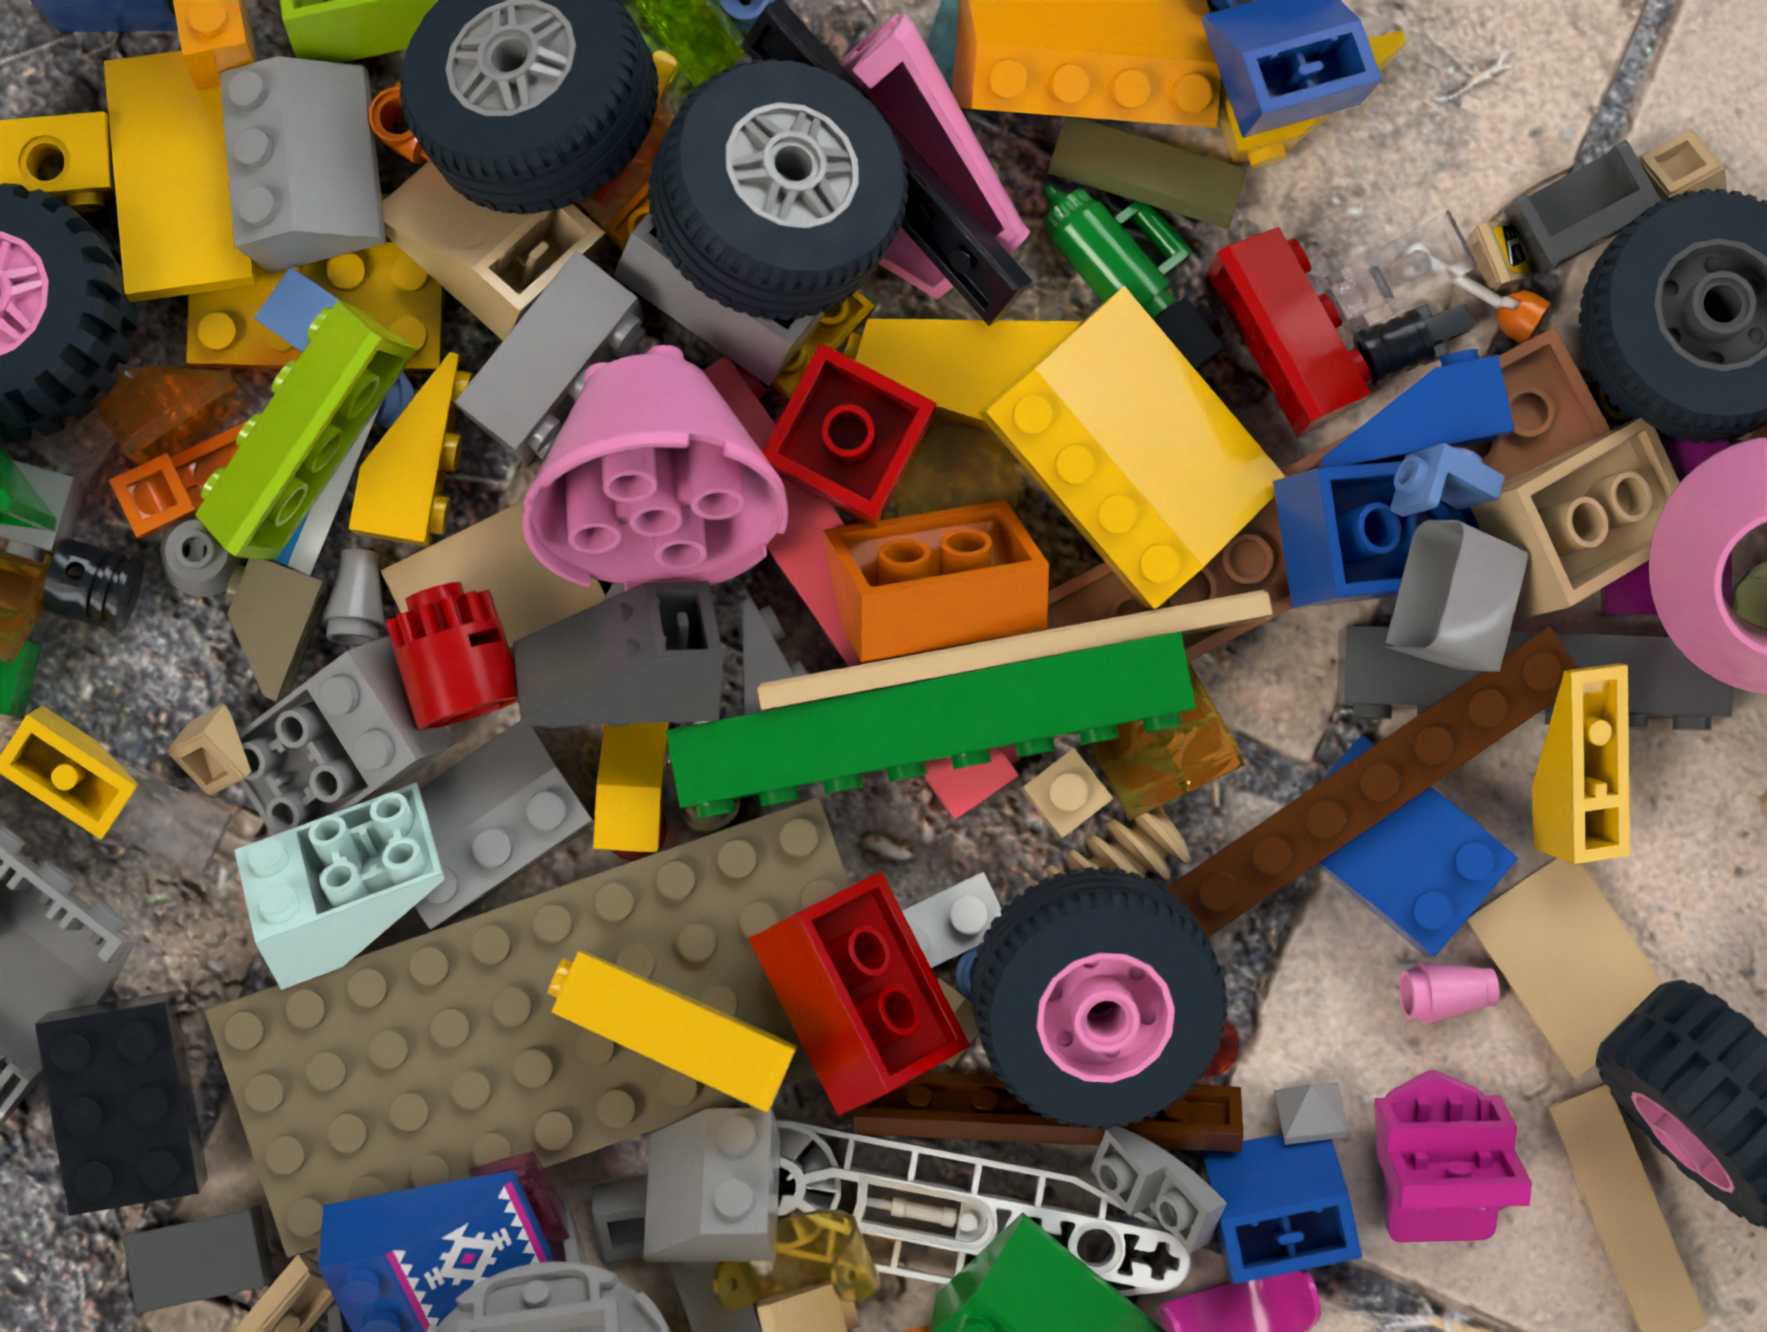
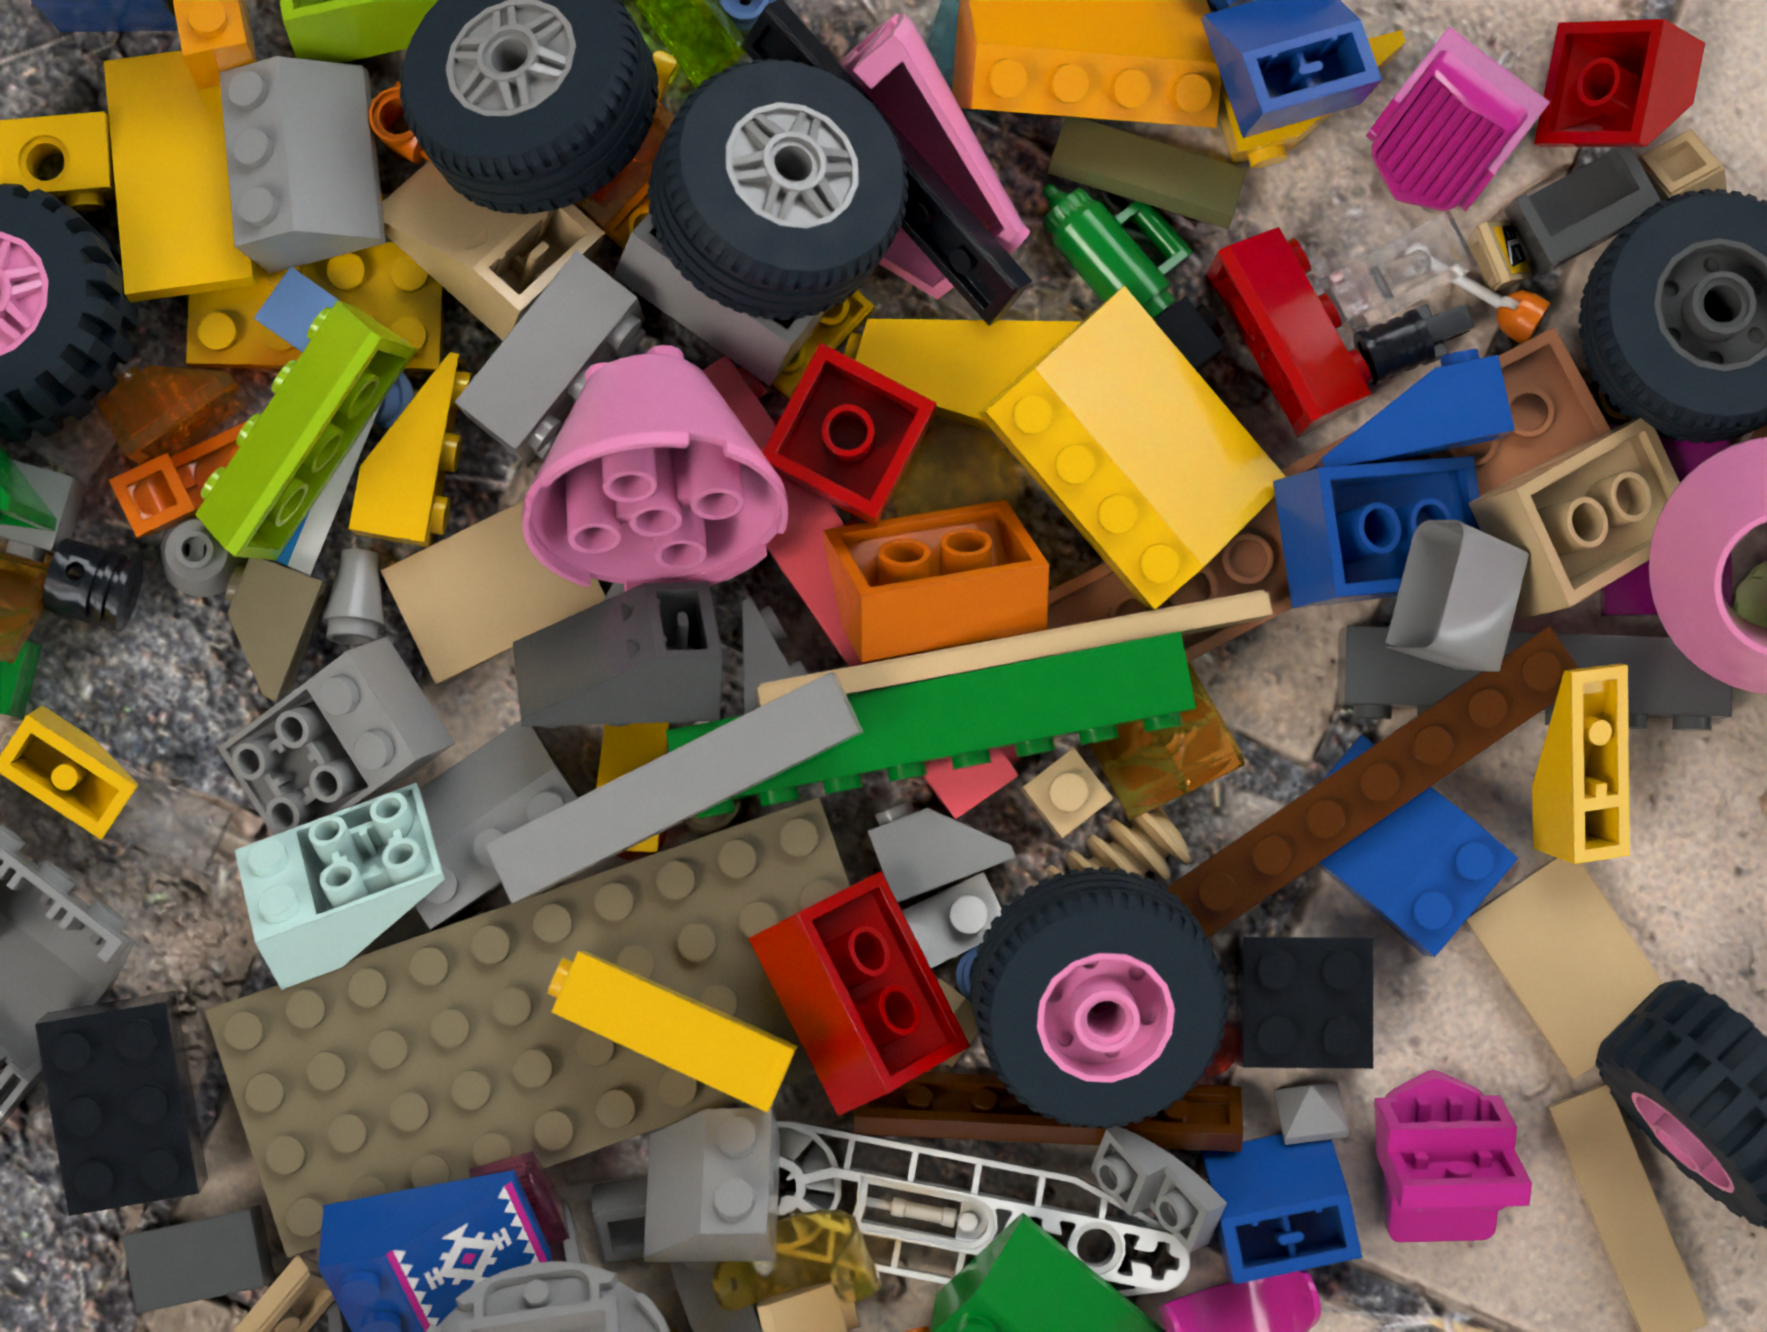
tan slope [166,704,251,796] -> none
red gear [385,582,519,731] -> none
medium blue bracket [1390,443,1505,517] -> none
bright pink cone [1399,962,1499,1026] -> none
none -> light grey tile [485,672,863,904]
none -> light grey slope [868,801,1016,902]
none -> black brick [1236,936,1373,1069]
none -> dark pink piece [1366,26,1550,212]
none -> red slope [1534,19,1705,147]

